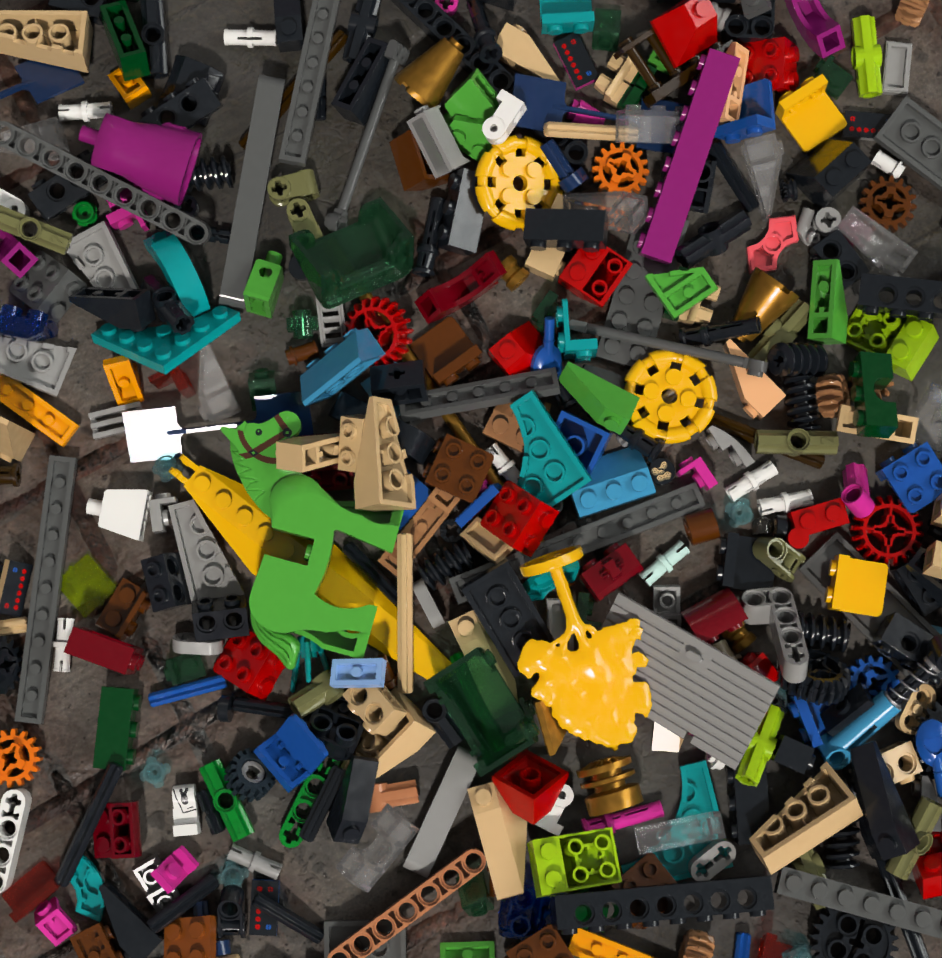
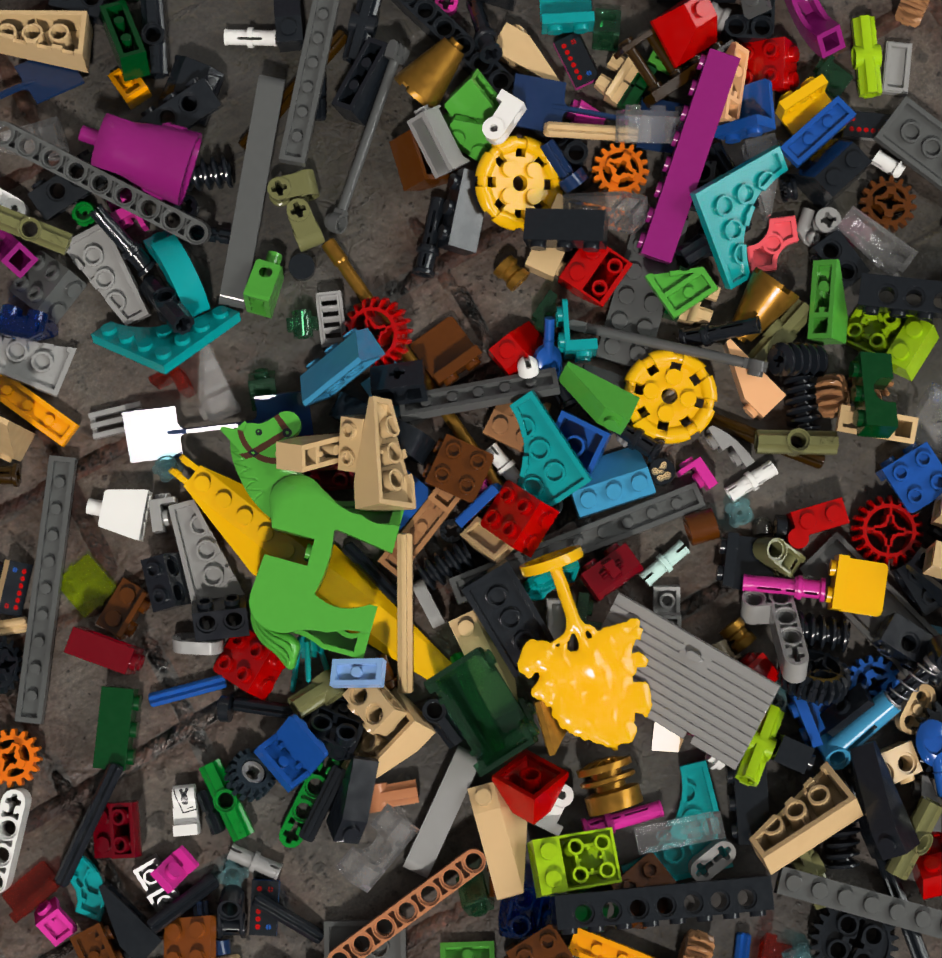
white pin [53,618,75,672] -> none
white pin [58,101,113,122] -> none
black slope [68,287,156,332] -> none
light orange slope [103,355,144,406] -> none
clear light blue plate [139,756,171,788] -> none
clear green bracket [163,654,207,685] -> none
reddish brown pin [285,340,320,366] -> none
clear green windscreen [289,197,414,309] -> none
dark red arch [415,250,507,324] -> none
dark red brick [680,587,748,644] -> none
white pin [757,489,814,516] -> none
dark pink piece [841,462,875,518] -> none
none -> black pin [88,203,157,277]
none -> white hinge [517,355,539,379]
none -> teal plate [690,145,788,290]
none -> dark pink pin [742,574,826,602]
none -> blue plate [780,95,856,168]

